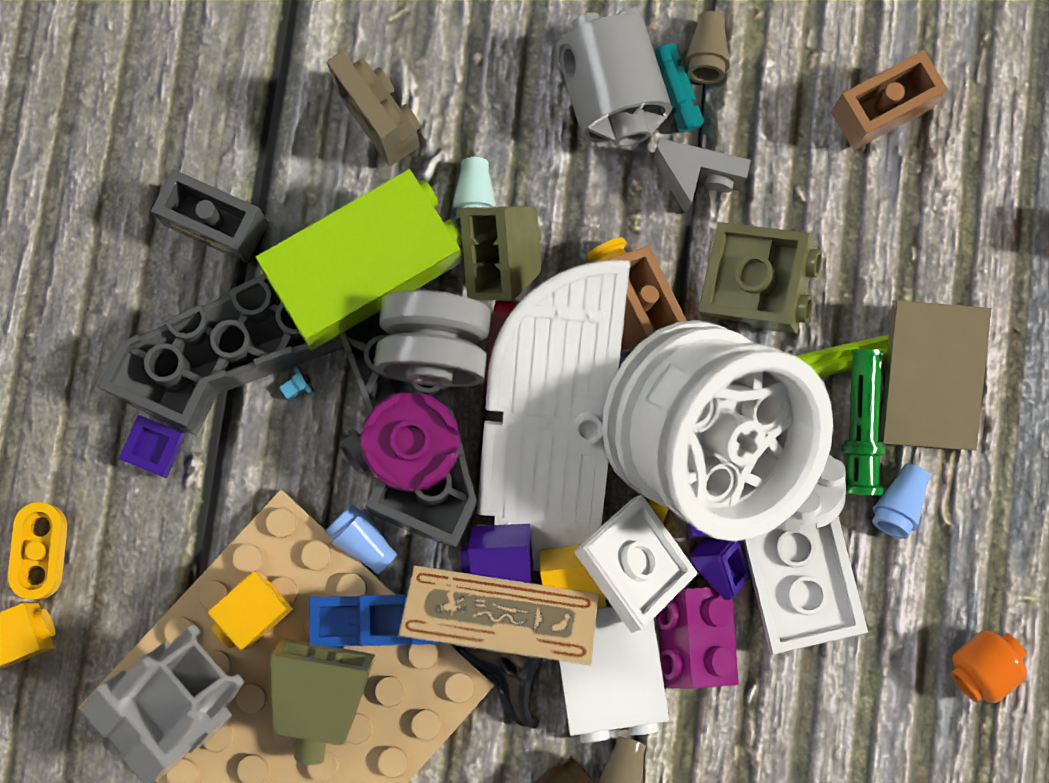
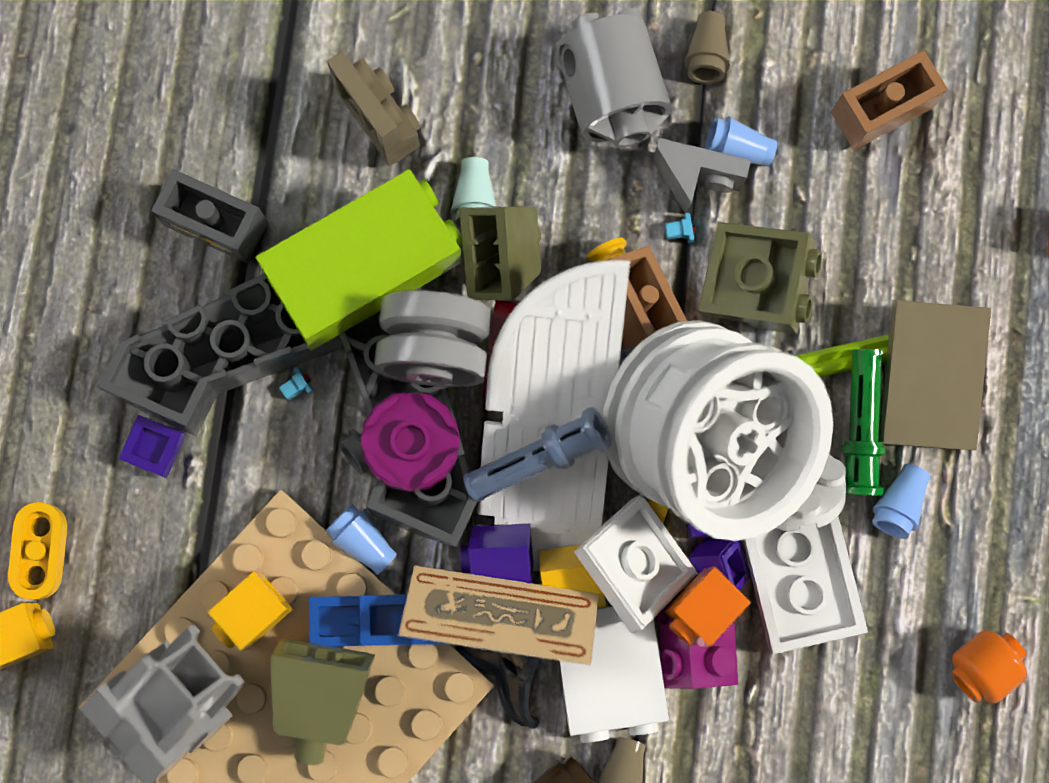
teal axle [654,43,704,133] -> none
none -> sand blue pin [464,407,612,502]
none -> medium azure piece [664,213,695,244]
none -> orange brick [665,567,751,647]
none -> light blue cone [704,116,777,167]

